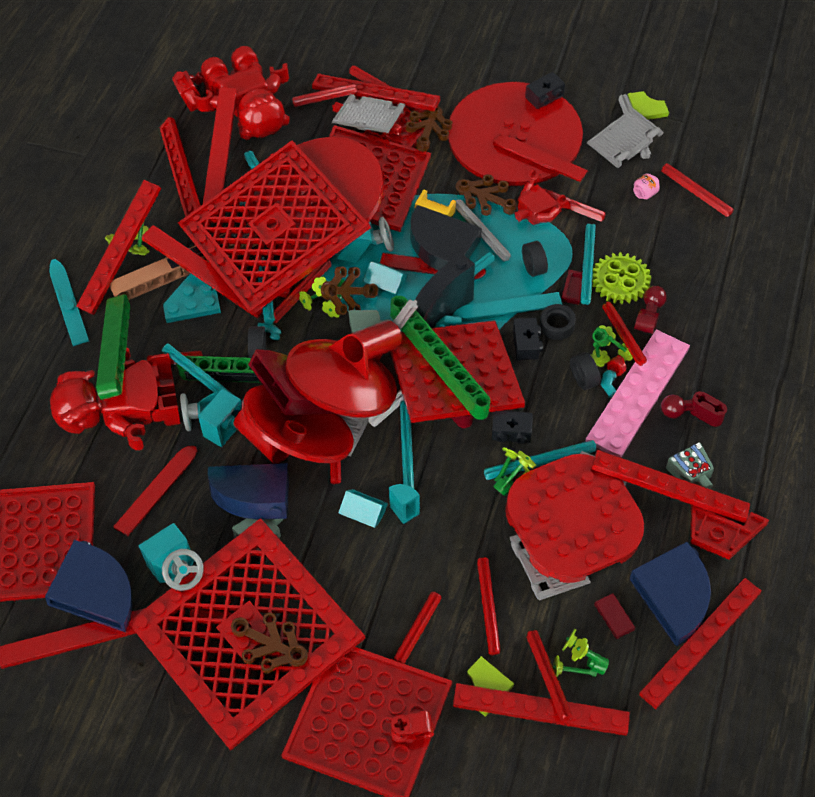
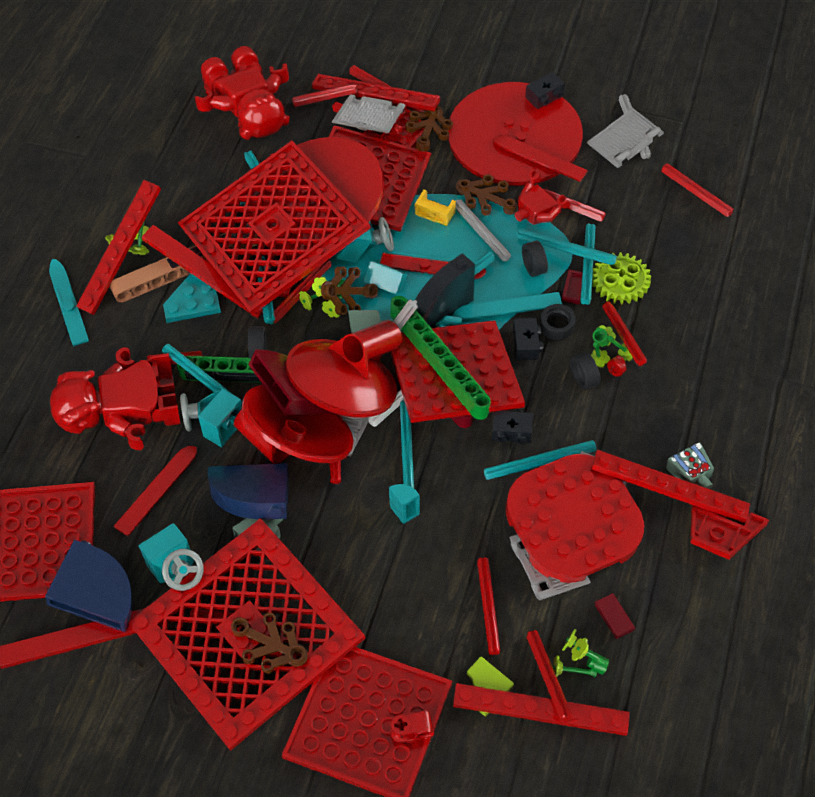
green beam [96,294,130,400] -> none
red plate [159,117,201,217] -> none
red torso [172,71,216,112] -> none
red tile [203,88,237,204] -> none
teal arm [258,323,281,340] -> none
brick [339,489,388,528] -> none
red axle [394,592,441,664] -> none
black brick [410,205,482,271] -> none
green plant [493,447,536,496] -> none
bright pink plate [585,329,690,458] -> none
teal arm [601,370,617,398] -> none
lime tile [627,91,669,120] -> none
dark blue brick [630,542,711,647] -> none
bright pink head [633,174,660,200] -> none
dark red beam [634,286,667,334] -> none
red plate [639,578,762,709] -> none
dark red beam [661,391,727,427] -> none
none -> teal axle [517,229,617,265]

